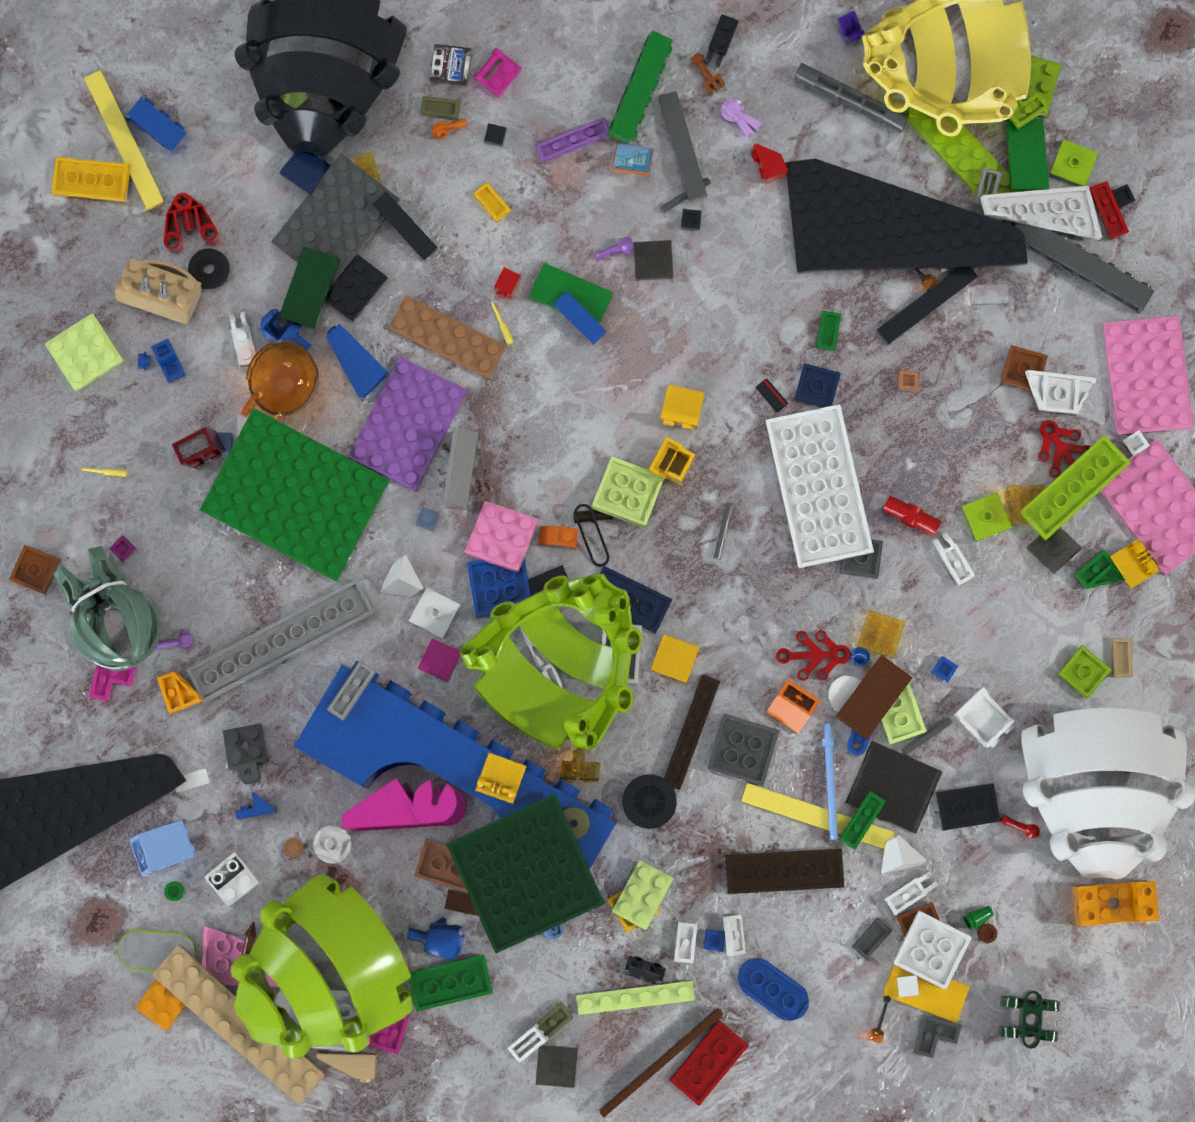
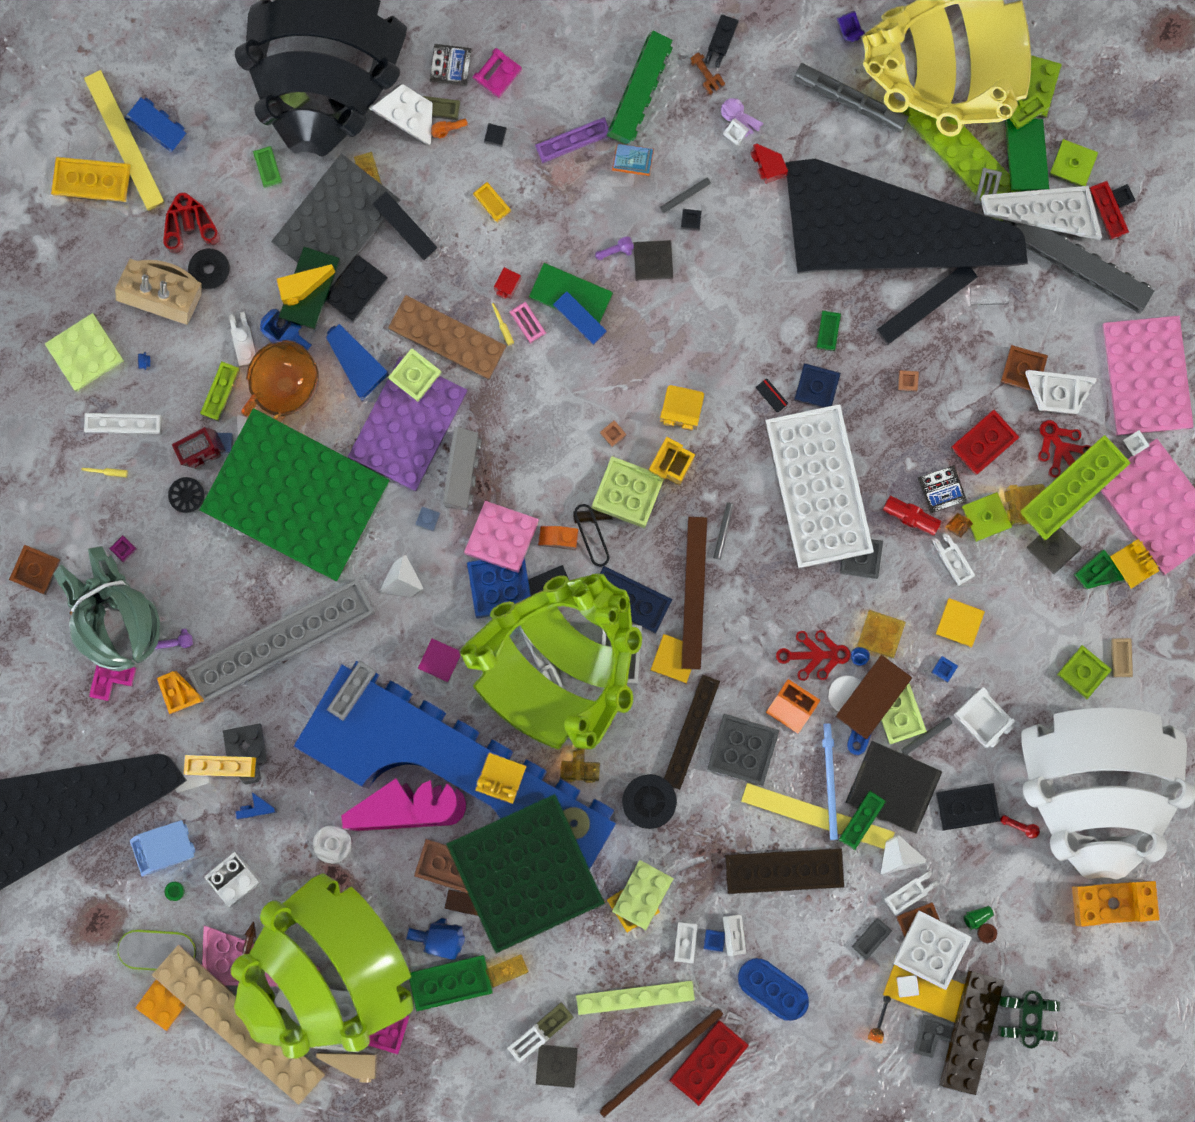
blue slope [151,339,186,383] -> none
dark blue slope [279,152,331,195] -> none
medium nougat plate [284,838,304,858] -> none
white plate [409,587,461,639] -> none
medium blue tile [544,924,563,939] -> none
black hinge [624,956,666,985] -> none
dark grey tile [659,91,707,201] -> none
clear orange hinge [912,268,938,291] -> none
none -> white tile [84,413,162,435]
none -> black wheel [168,477,205,513]
none -> yellow plate [183,755,256,777]
none -> lime plate [200,361,240,422]
none -> bright green tile [253,146,282,188]
none -> yellow slope [276,264,335,306]
none -> white wing [369,84,432,145]
none -> yellowish green plate [388,348,442,402]
none -> clear yellow plate [485,954,529,988]
none -> bright pink tile [510,302,546,344]
none -> nougat plate [600,420,627,447]
none -> reddish brown tile [681,516,707,670]
none -> white tile [723,118,750,145]
none -> tile [918,465,967,514]
none -> yellow tile [935,598,985,648]
none -> dark brown plate [939,970,1005,1095]
none -> clear orange plate [946,513,973,538]
none -> red plate [951,410,1020,476]

